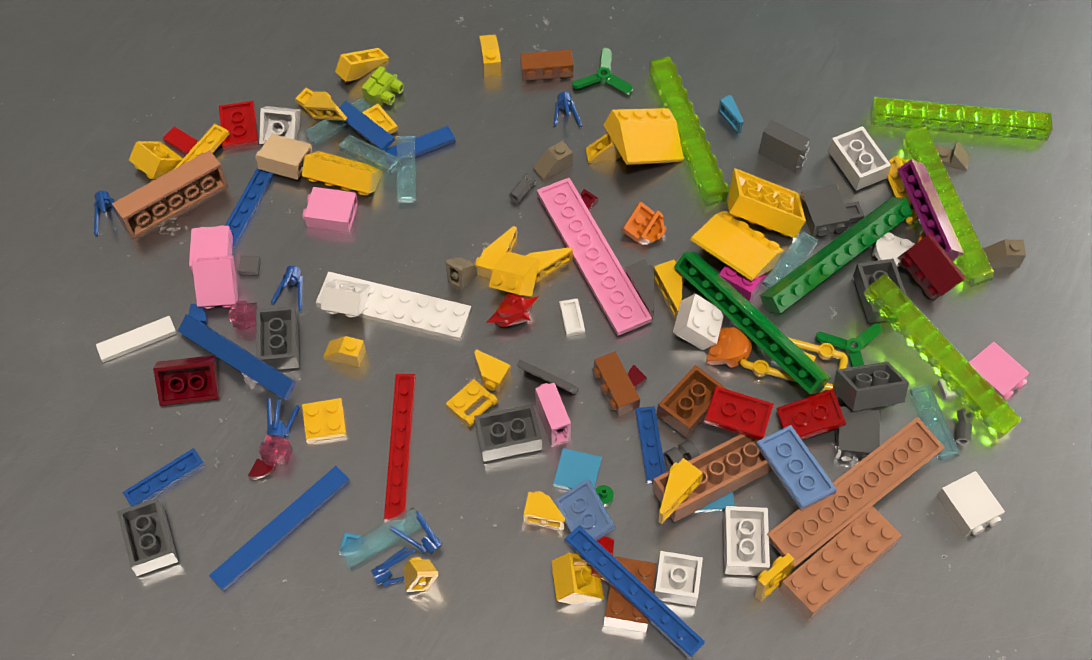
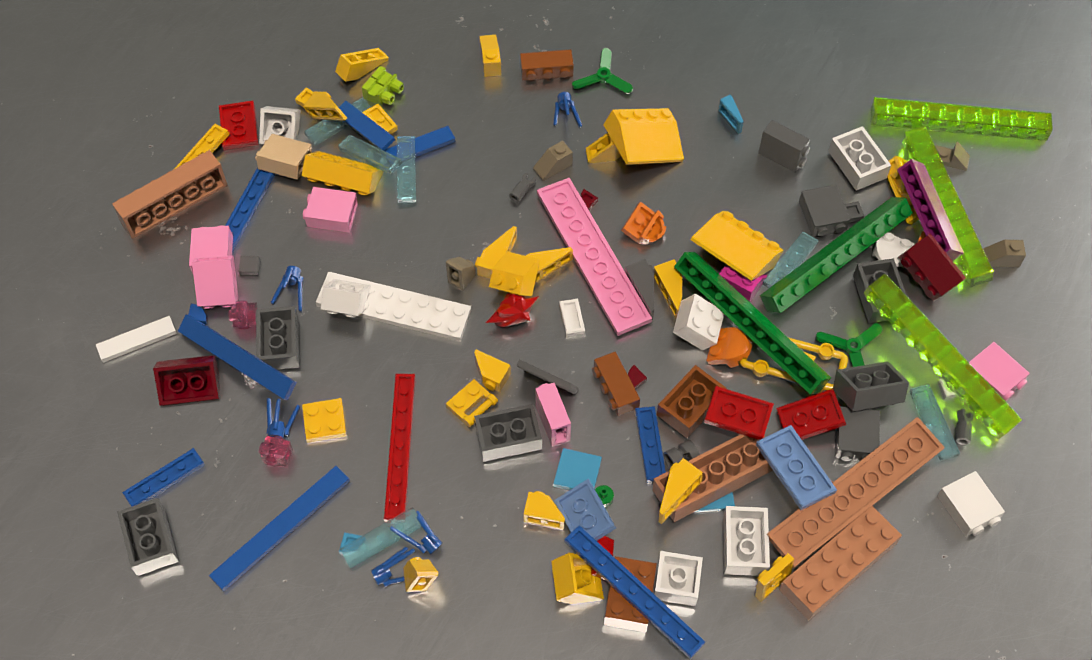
blue plant [94,191,117,235] -> none
yellow slope [129,142,183,180] -> none
red tile [163,126,199,155] -> none
dark red tile [248,459,276,480] -> none
yellow slope [323,336,366,368] -> none
clear neon green brick [649,56,730,207] -> none
yellow slope [728,168,806,238] -> none

